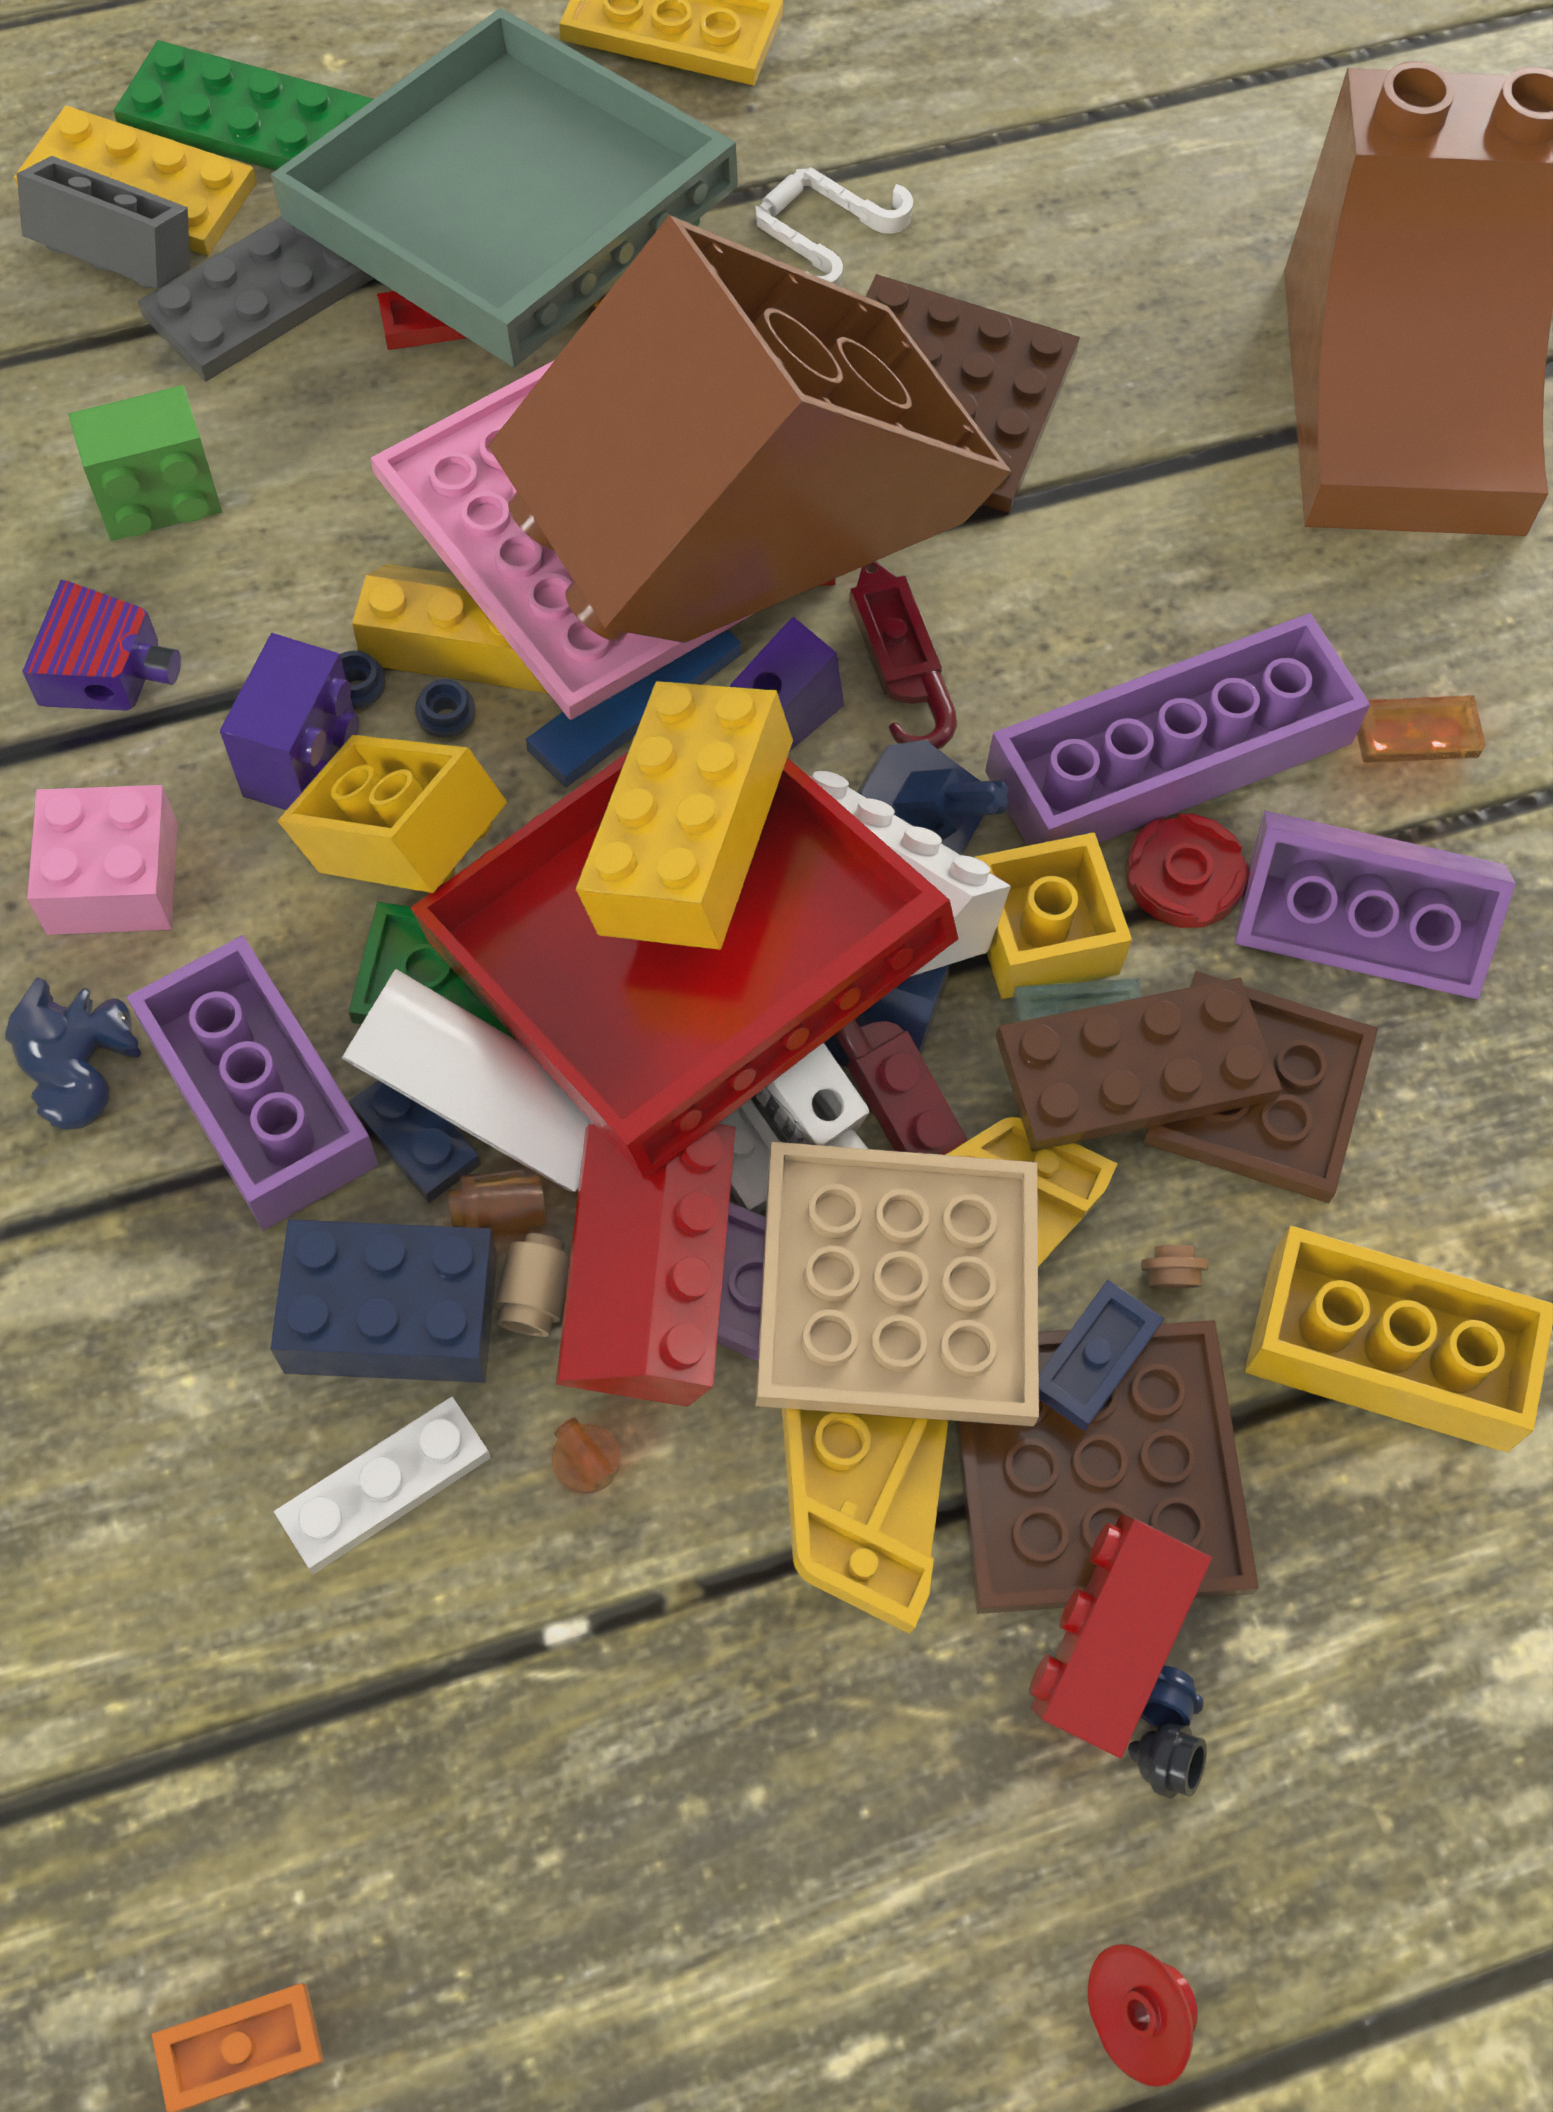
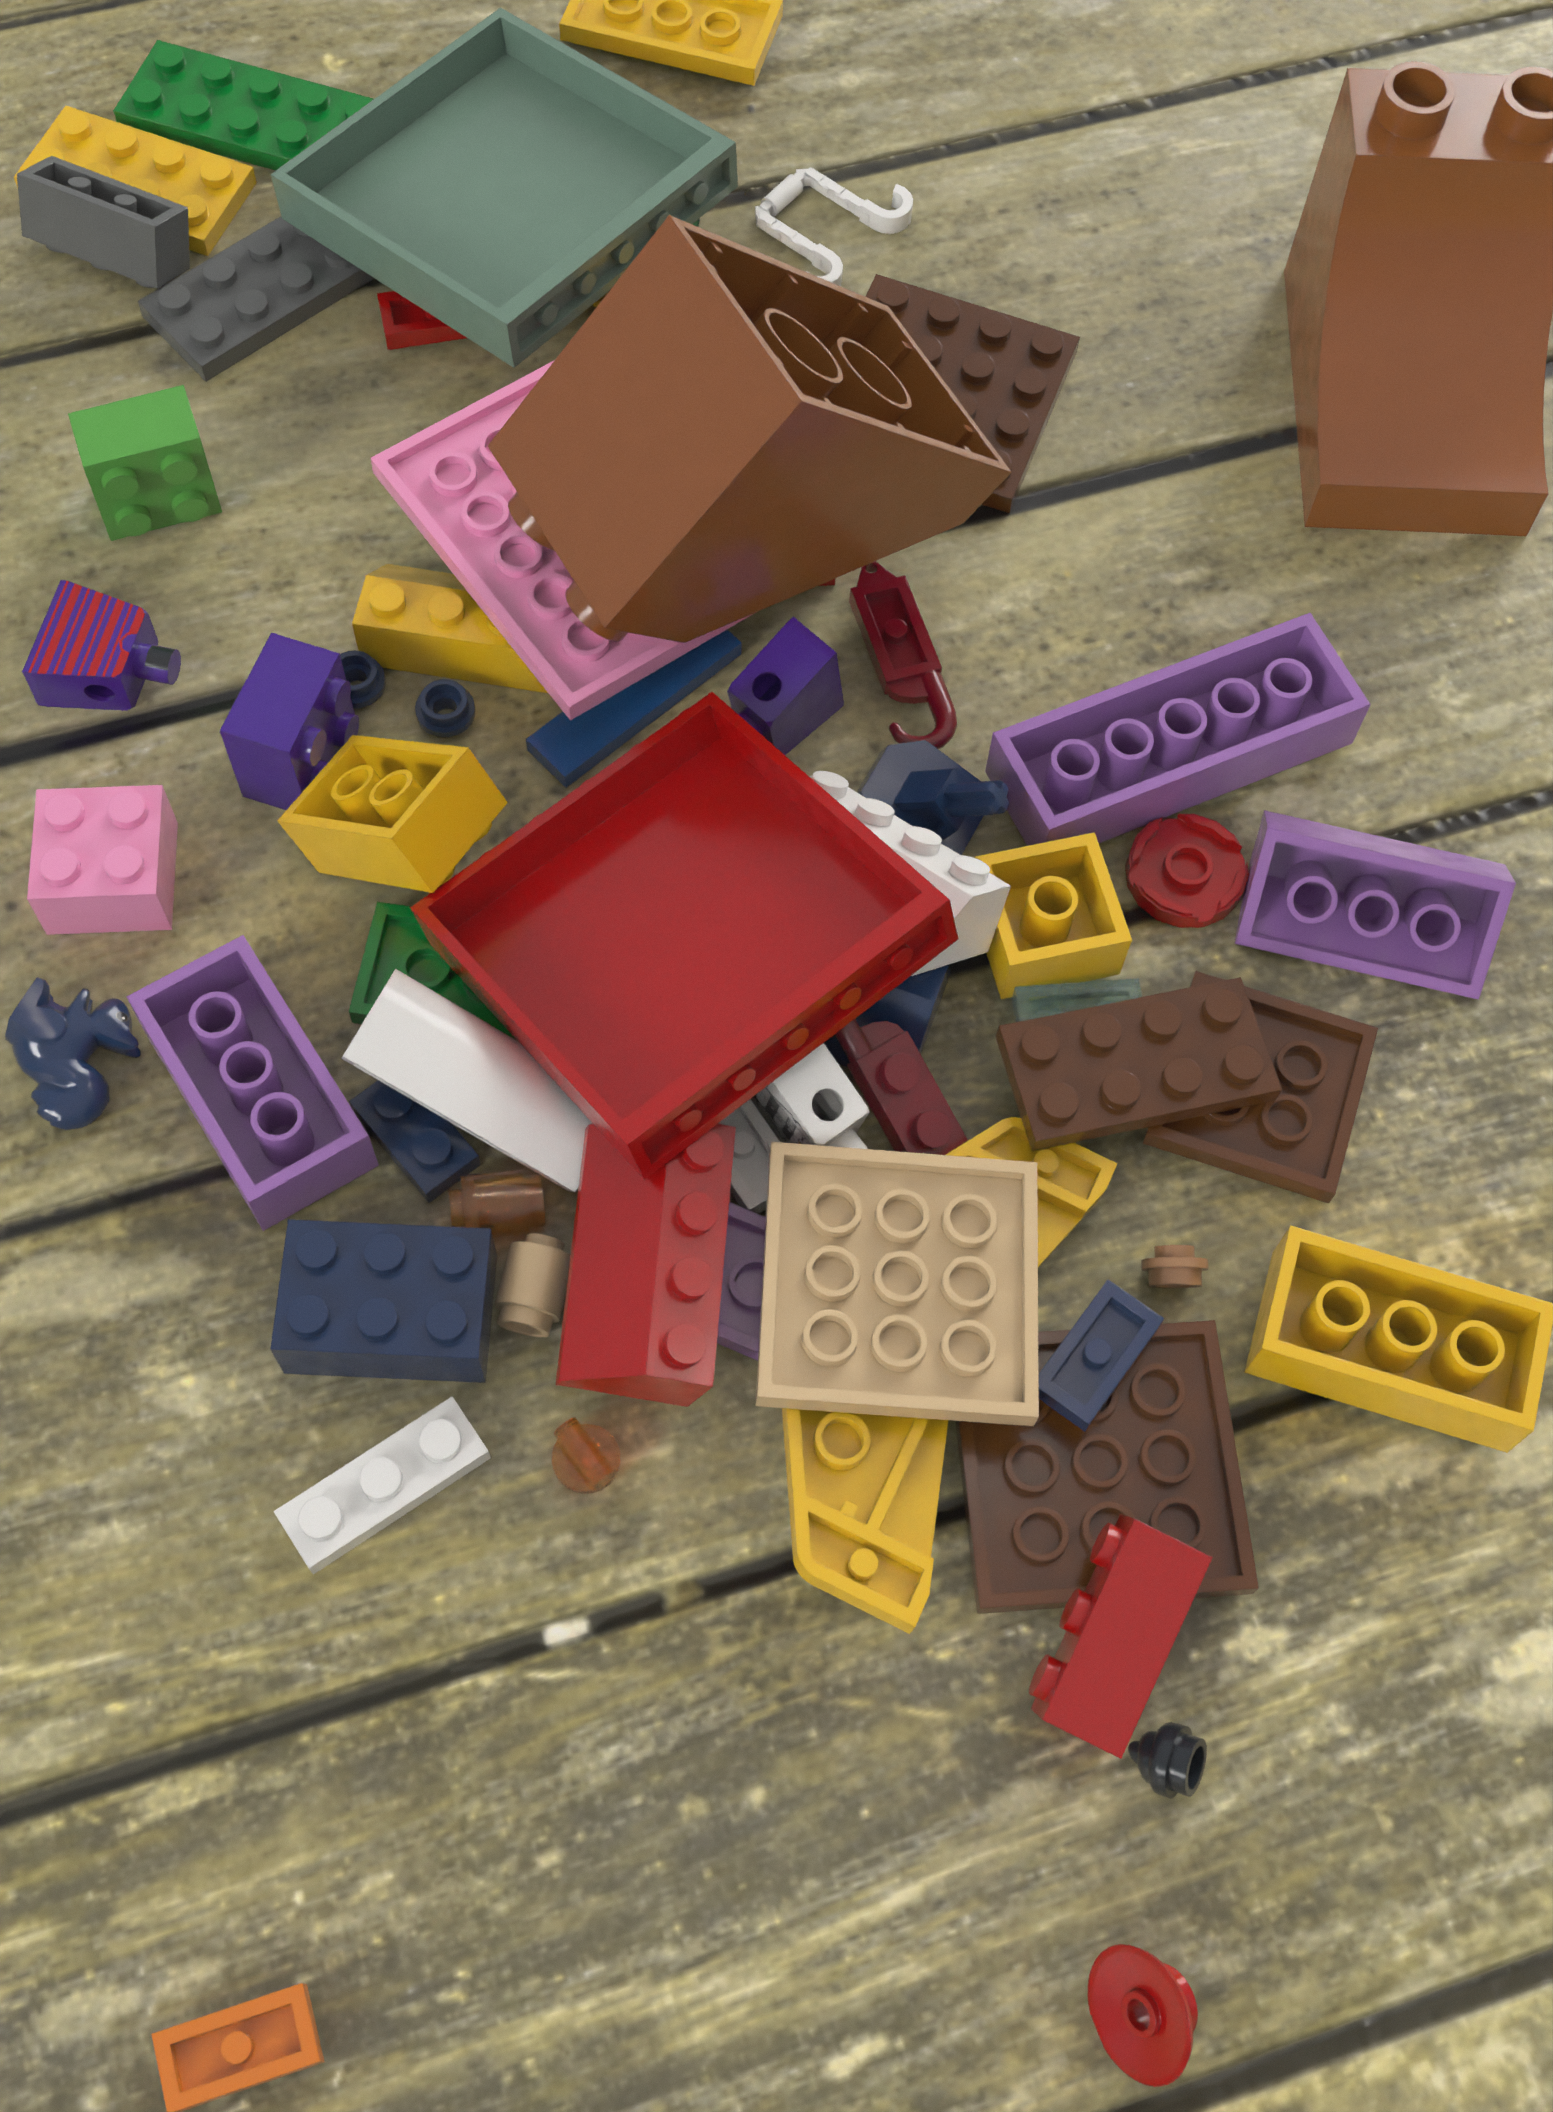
yellow brick [576,681,793,950] -> none
dark blue plate [1141,1666,1204,1728] -> none
clear orange plate [1357,695,1486,763] -> none

